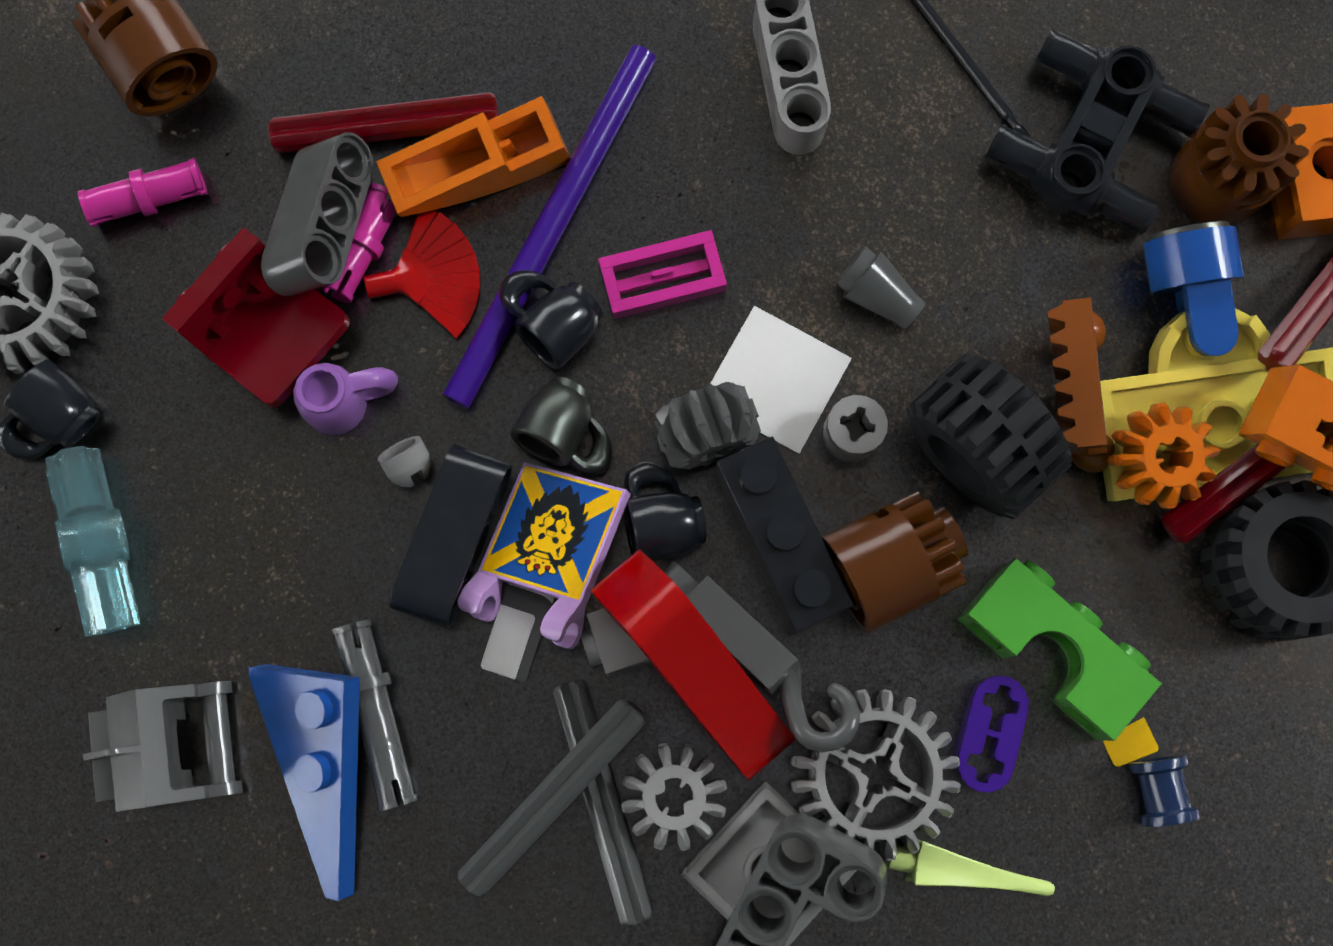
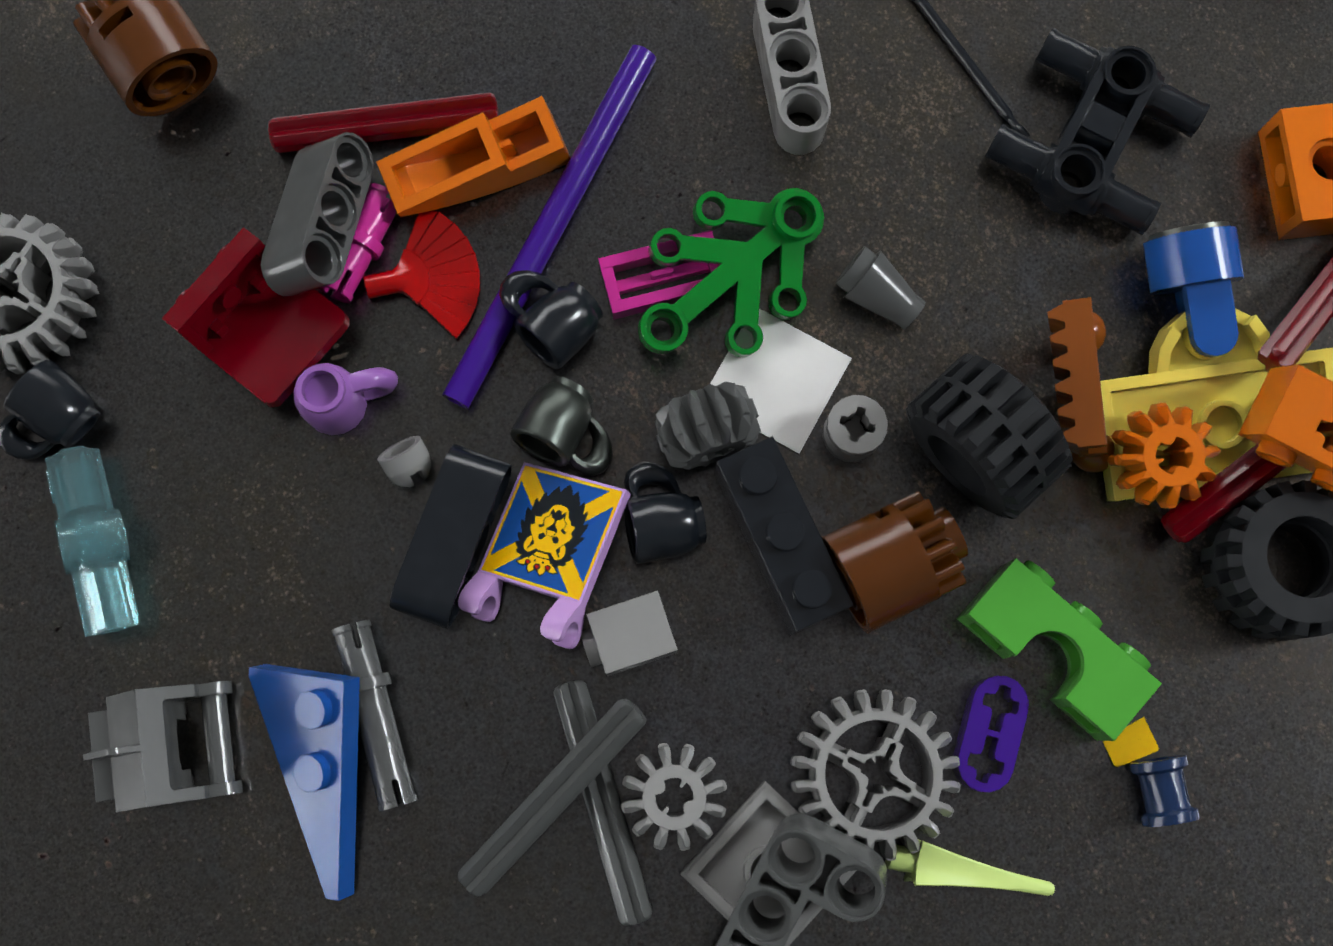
dark pink pin [78,158,208,227] -> none
white sticker [481,583,554,682] -> none
red beam [590,549,795,781] -> none
dark grey piece [662,560,860,753] -> none
reddish brown gear [1169,93,1309,226] -> none
none -> green plant [638,188,824,357]

